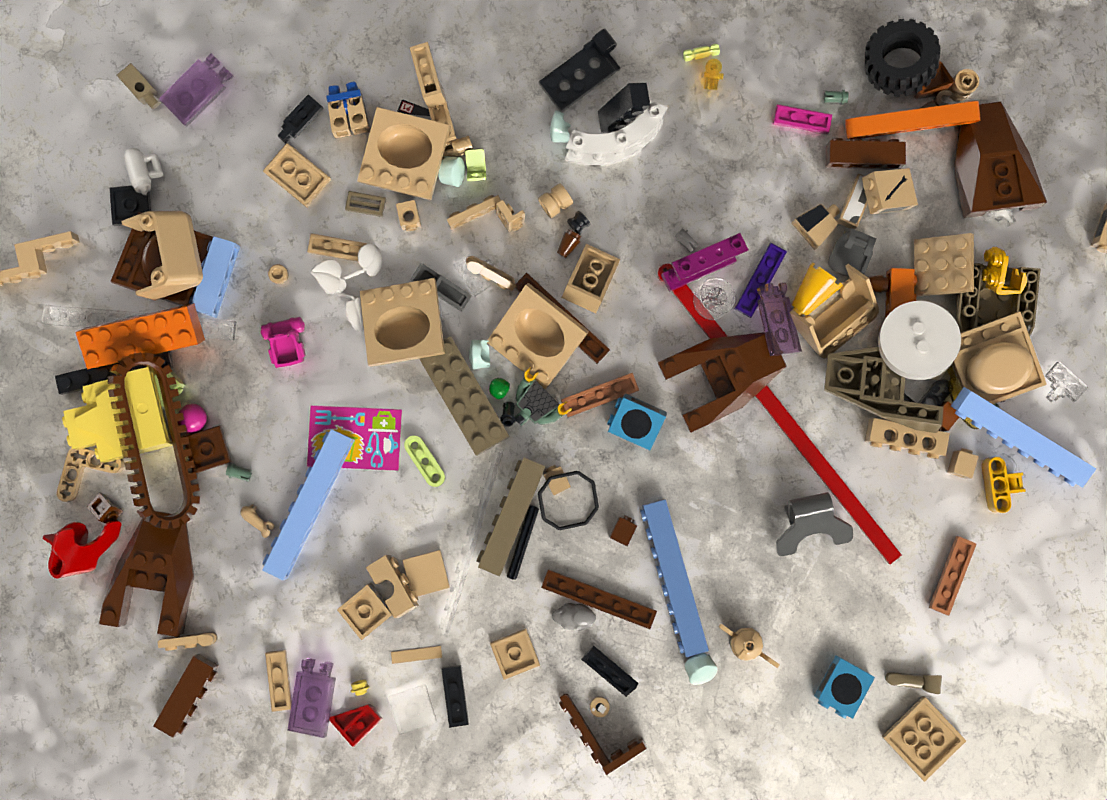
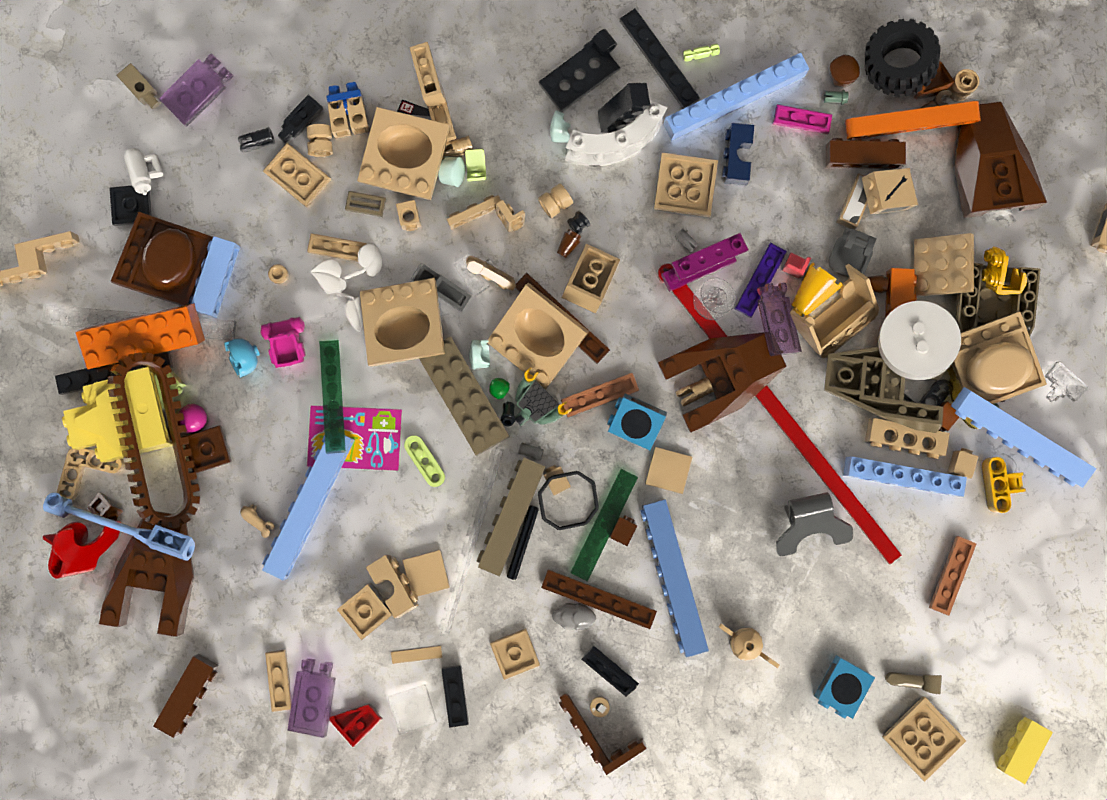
tan windscreen [121,211,203,300] -> none
tan hinge [158,632,218,651] -> none
sand green pin [226,463,252,482] -> none
light yellow plate [350,679,370,696] -> none
light aqua hair [685,653,718,685] -> none
clear yellow hips [701,59,724,90] -> none
tan torso [791,204,840,250] -> none
none -> light blue bar [43,493,195,561]
none -> medium azure cylinder [224,338,260,378]
none -> black hinge [238,127,275,153]
none -> tan wheel [307,124,333,157]
none -> clear green plate [319,340,346,454]
none -> light grey pin [518,442,544,461]
none -> clear green plate [570,469,638,582]
none -> black plate [620,8,700,109]
none -> tan tile [645,447,692,494]
none -> tan plate [654,153,718,217]
none -> light blue brick [663,53,809,141]
none -> tan hinge [675,377,714,406]
none -> dark blue arch [722,123,755,186]
none -> coral panel [782,253,811,279]
none -> reddish brown hair [829,55,860,88]
none -> light blue brick [843,456,967,497]
none -> light yellow brick [997,717,1053,784]

